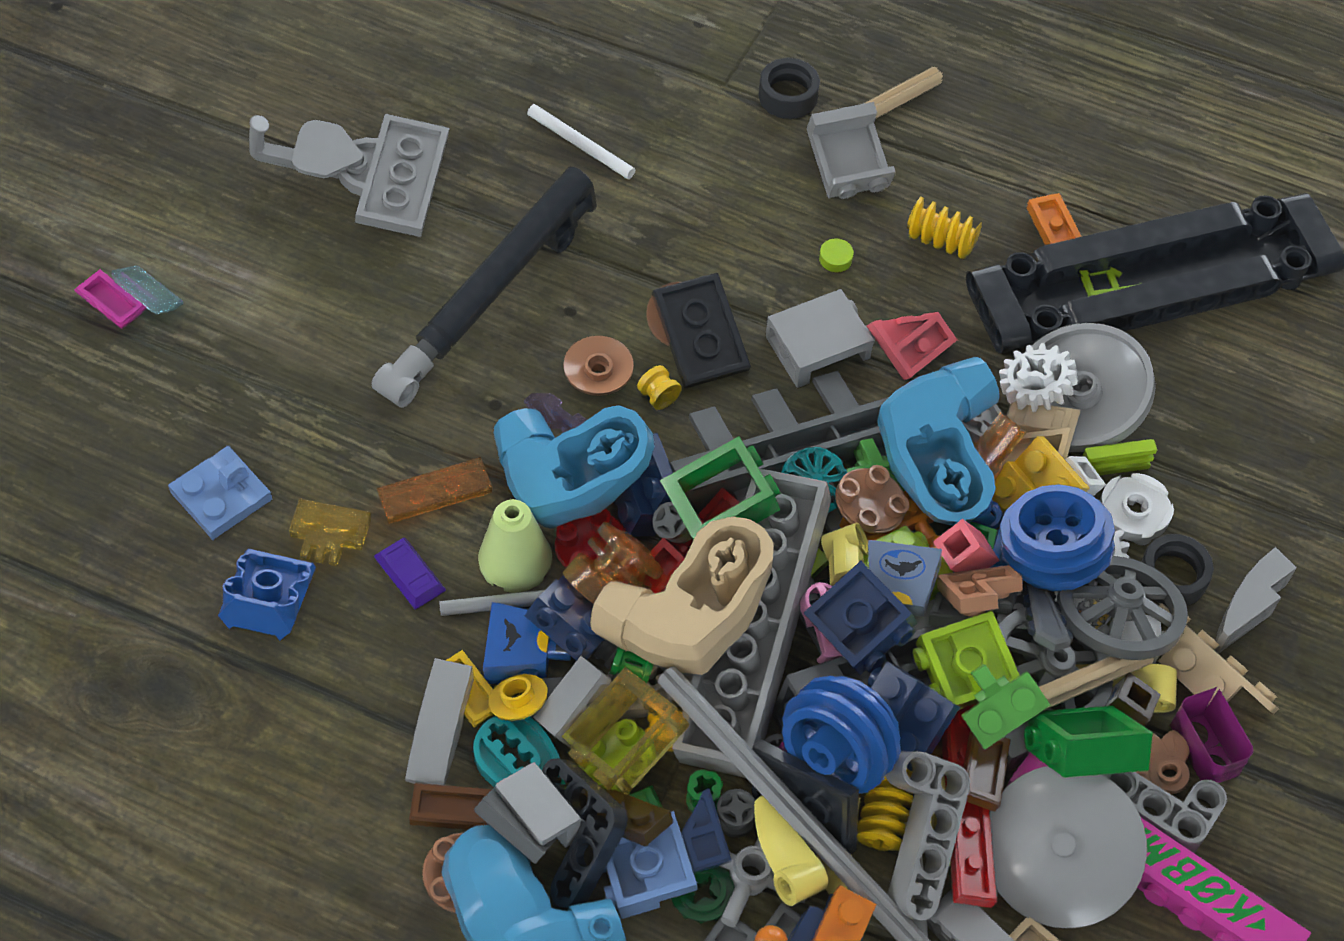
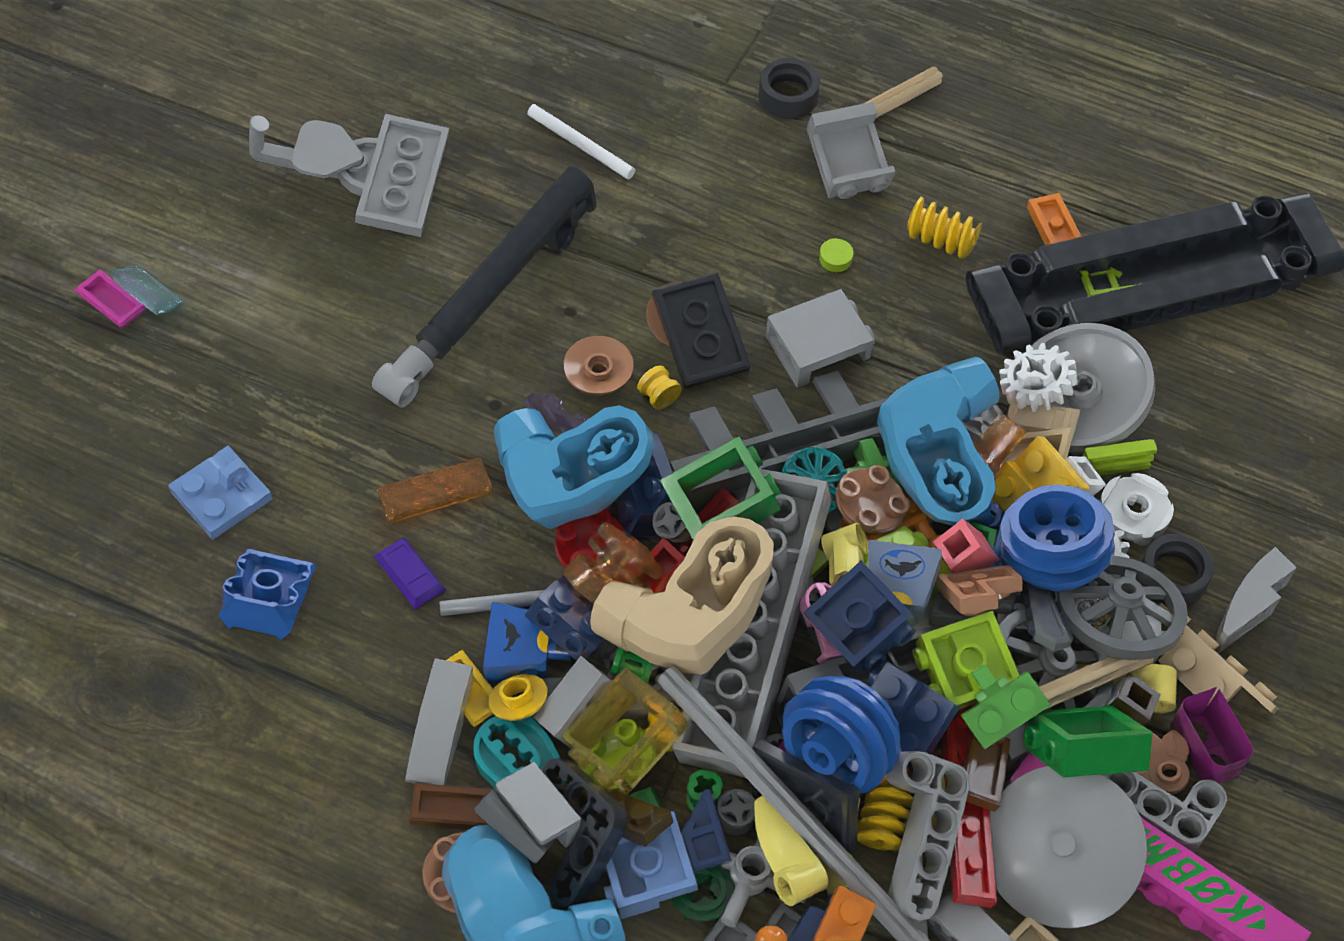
clear yellow hinge [289,499,371,566] -> none
yellowish green cone [478,500,552,593] -> none
coral wing [866,312,957,380] -> none

